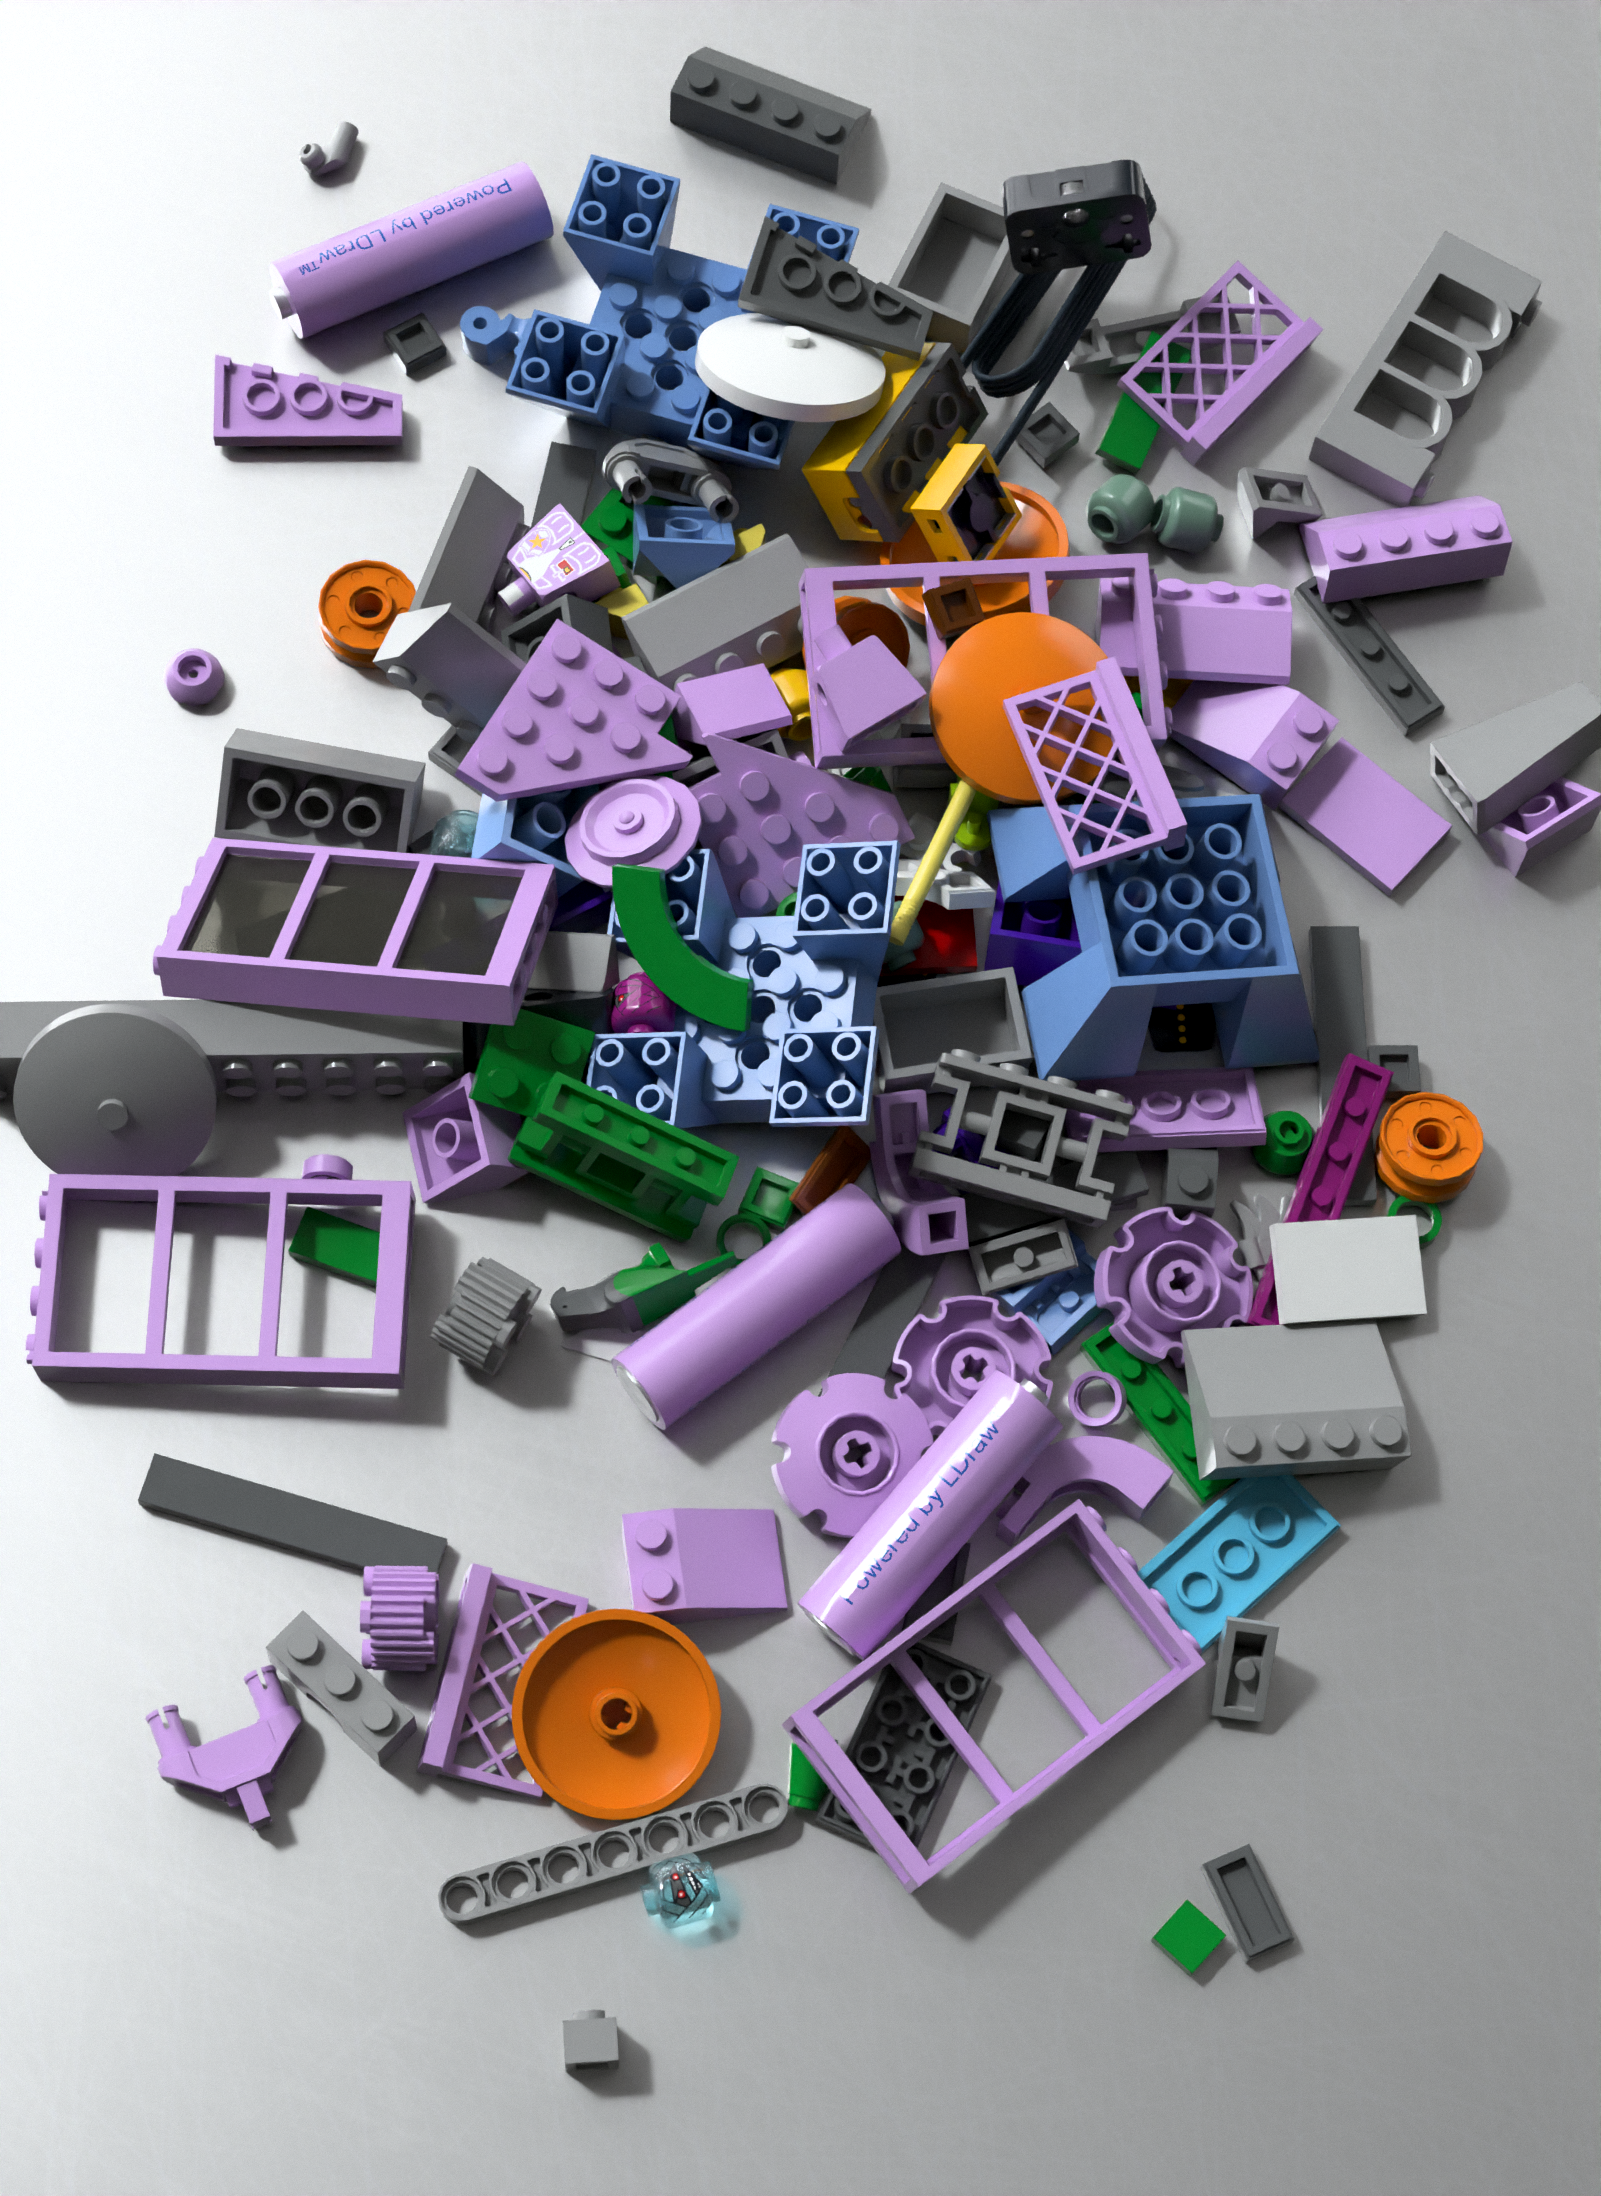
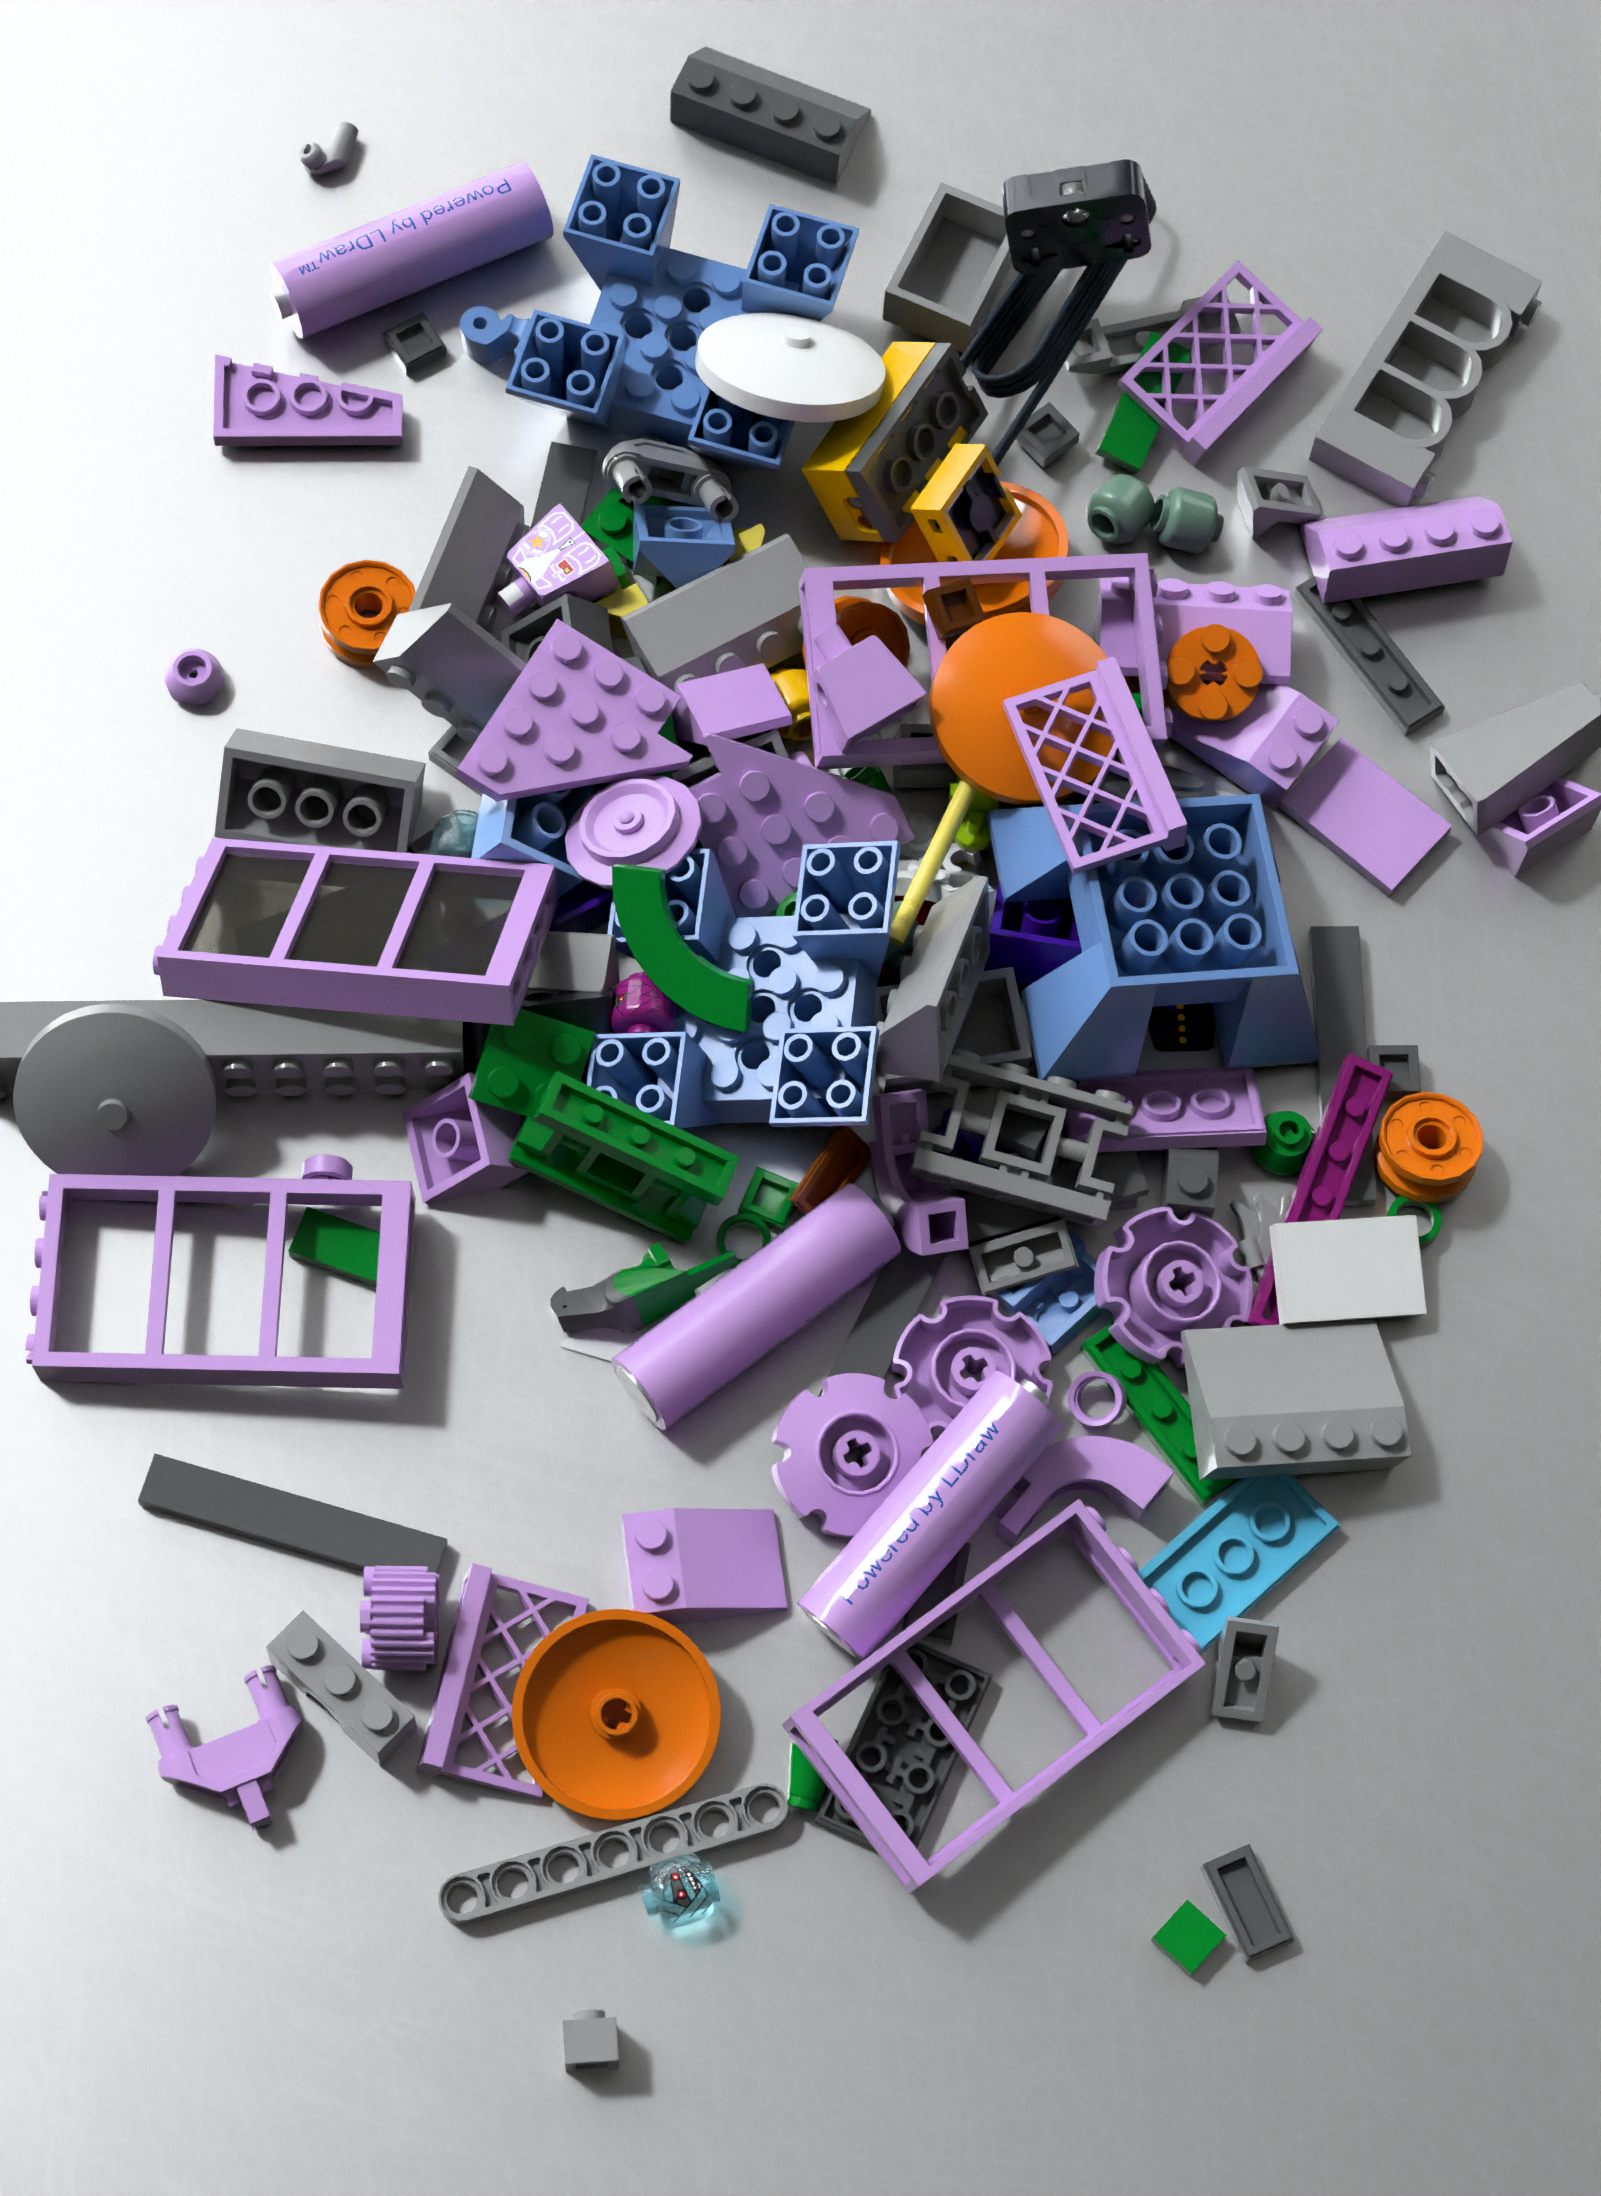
light grey brick [430,1257,542,1376] -> none
dark grey wing [737,216,934,361] -> none
none -> light grey slope [877,876,990,1082]
none -> orange plate [1166,624,1263,722]

